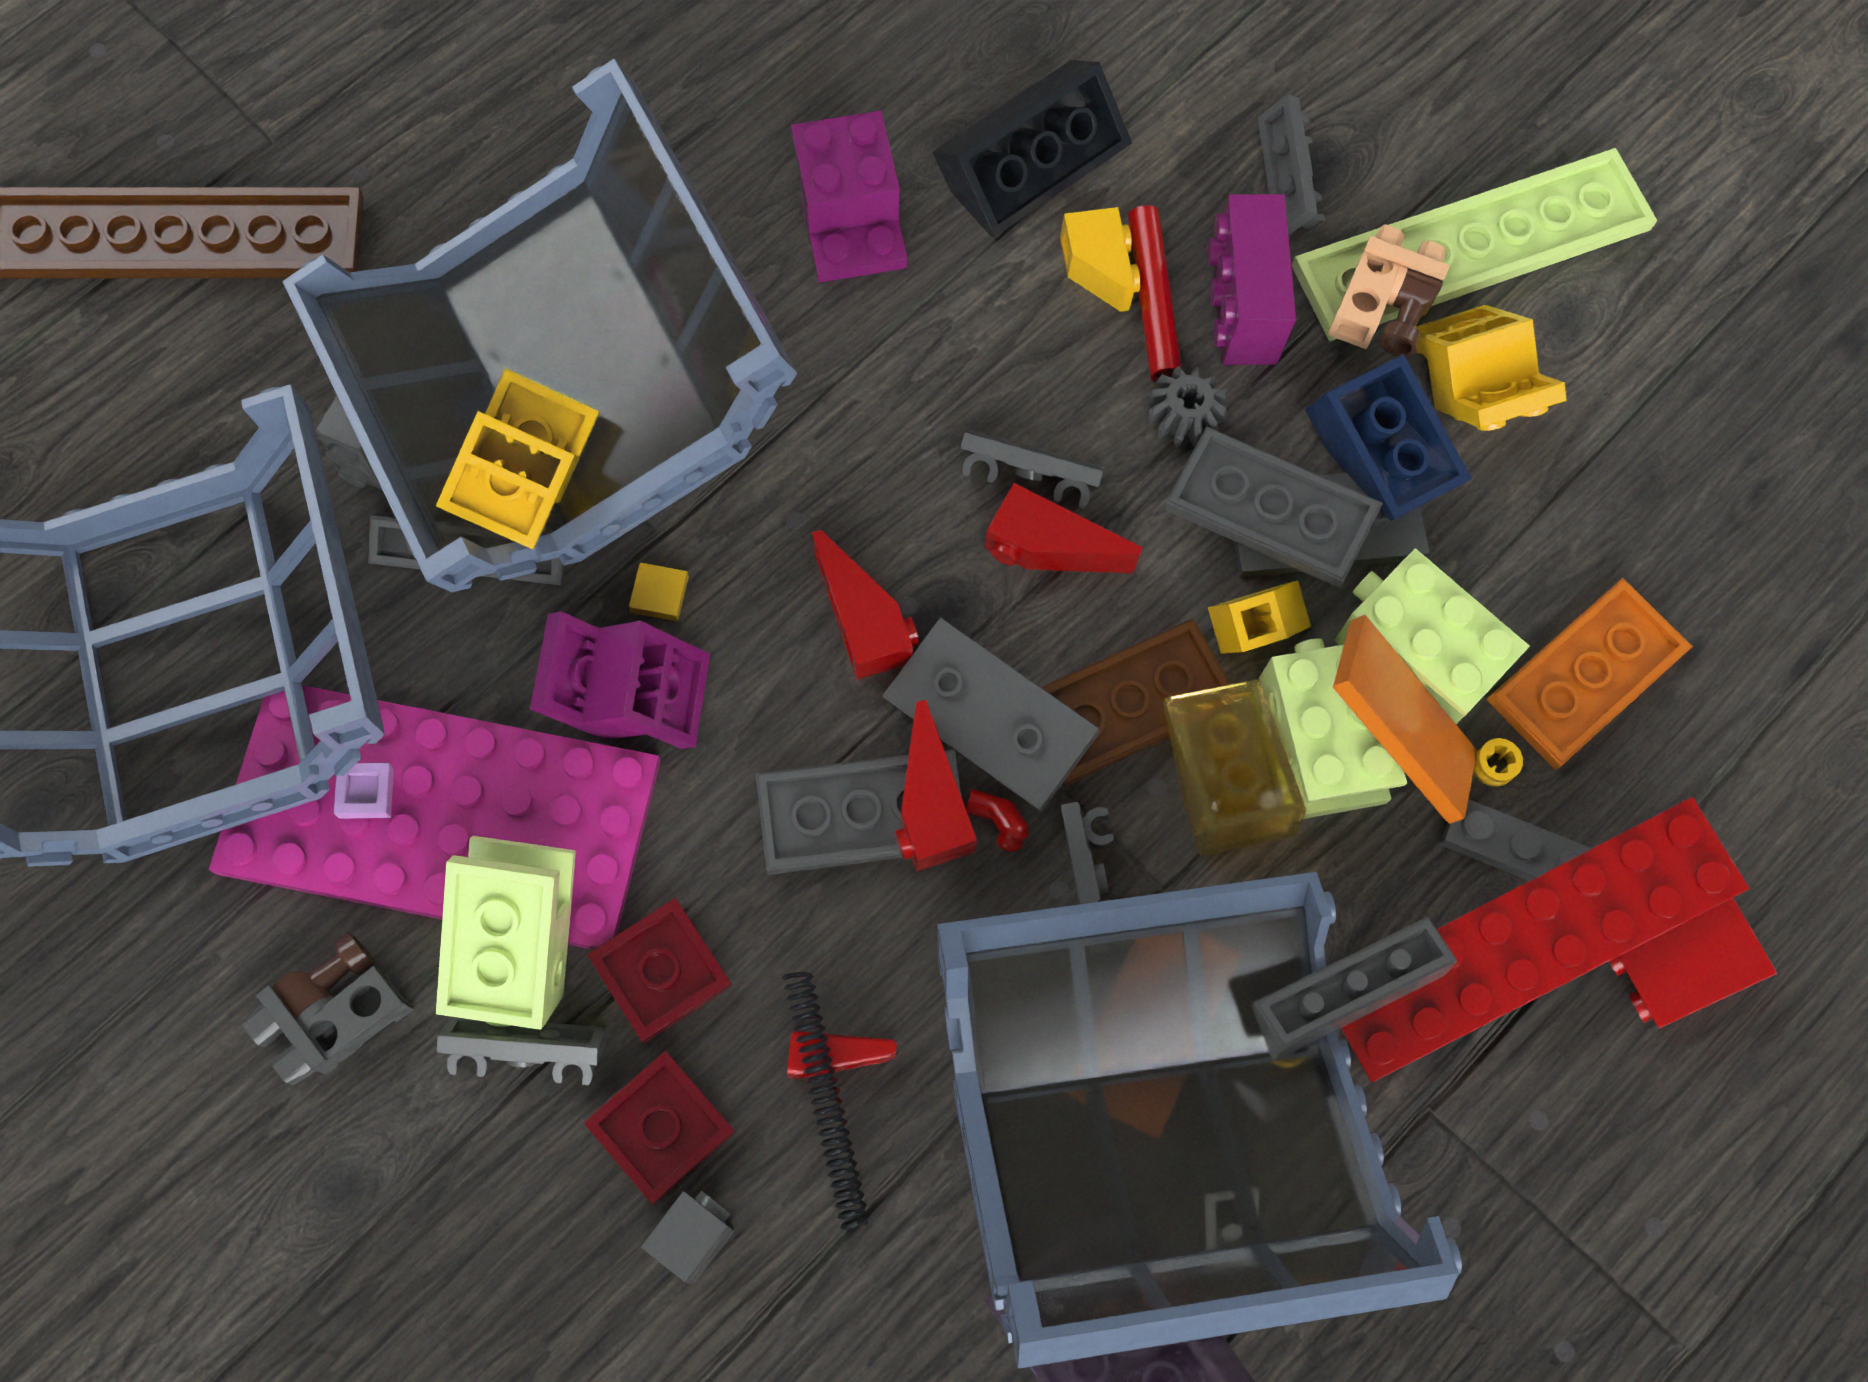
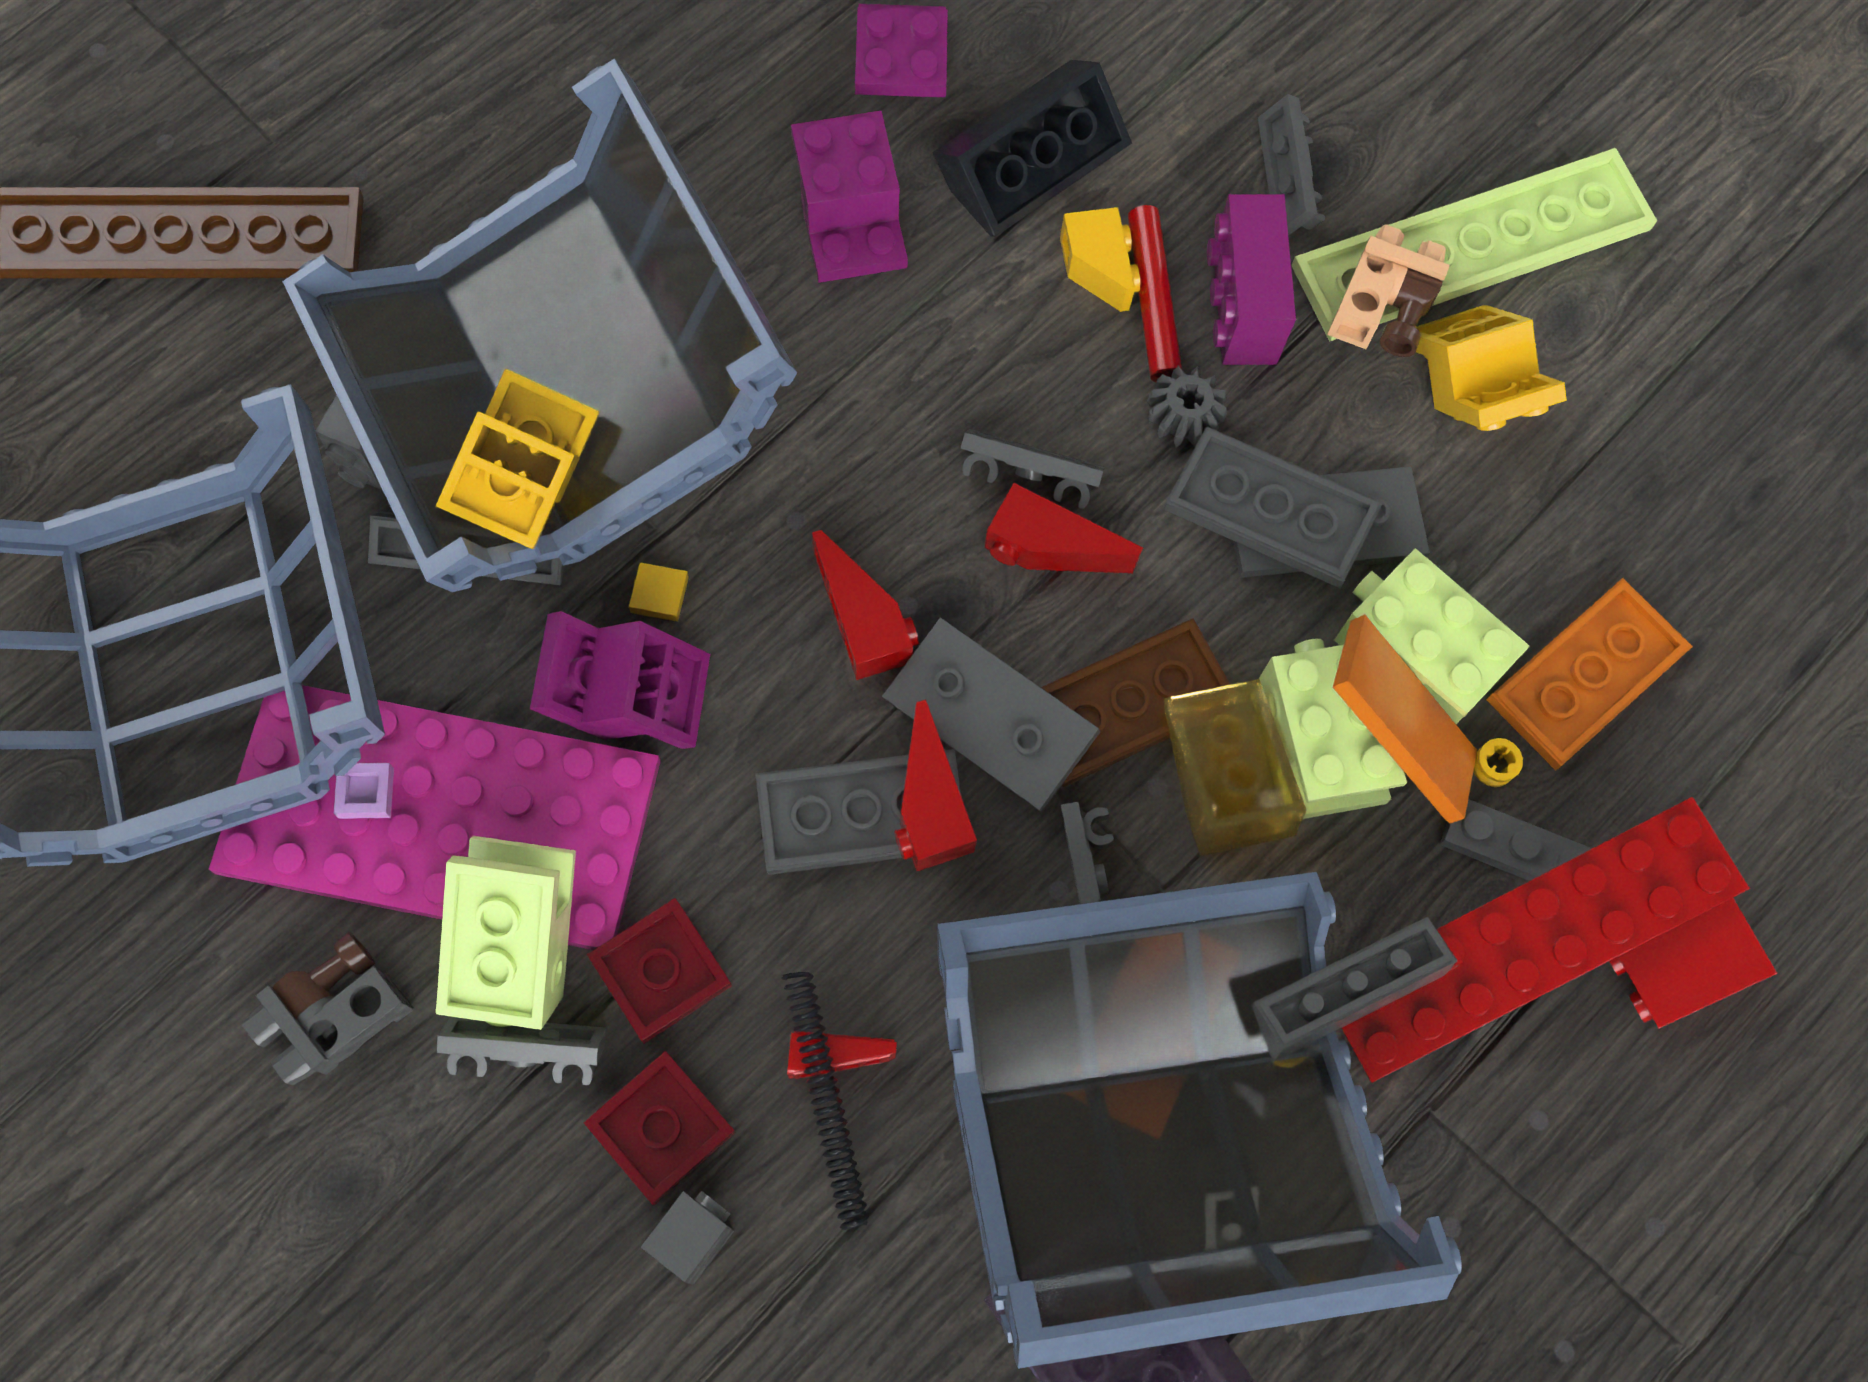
red arm [966,789,1029,852] -> none
yellow slope [1208,580,1311,654] -> none
dark blue slope [1305,354,1472,521] -> none
none -> magenta bracket [855,4,948,97]

